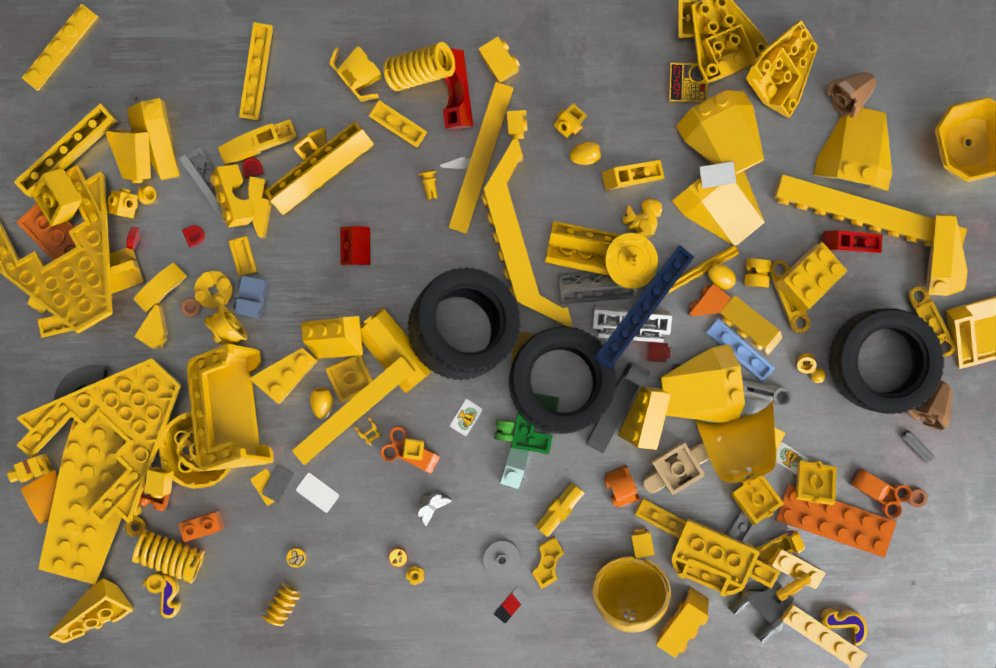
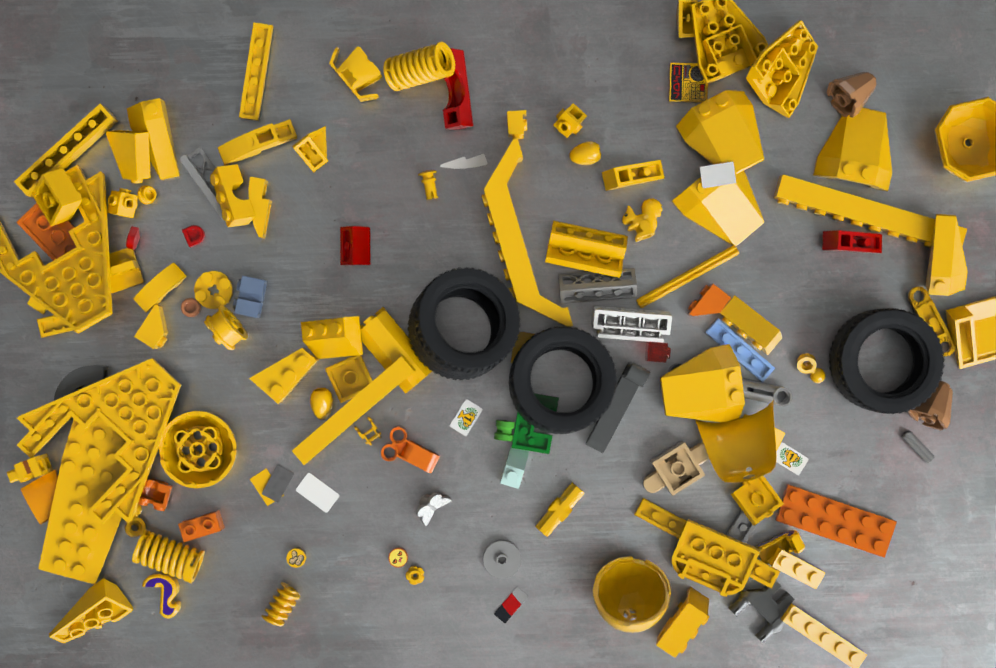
yellow plate [22,3,98,91] -> none
yellow brick [144,467,174,498] -> none
yellow tile [146,573,166,593] -> none
yellow windscreen [187,344,274,471] -> none
yellow tile [228,235,258,278] -> none
red tile [242,157,264,179] -> none
yellow brick [264,121,374,215] -> none
yellow plate [369,100,428,148] -> none
yellow tile [403,438,425,460] -> none
yellow tile [448,82,514,234] -> none
yellow brick [478,37,520,83] -> none
yellow tile [531,536,565,589] -> none
dark blue plate [594,245,694,370] -> none
orange cylinder [604,465,640,508] -> none
yellow piece [605,233,658,289] -> none
yellow wedge [618,386,671,450] -> none
yellow brick [630,528,655,559] -> none
yellow animal [708,263,736,290] -> none
yellow wheel [744,258,771,288] -> none
yellow plate [769,260,811,333] -> none
yellow brick [775,242,848,312] -> none
yellow axle [776,573,812,601] -> none
yellow plate [796,460,837,505] -> none
yellow animal [820,608,867,646] -> none
orange piece [851,468,912,519] -> none
nougat tile [908,488,928,508] -> none

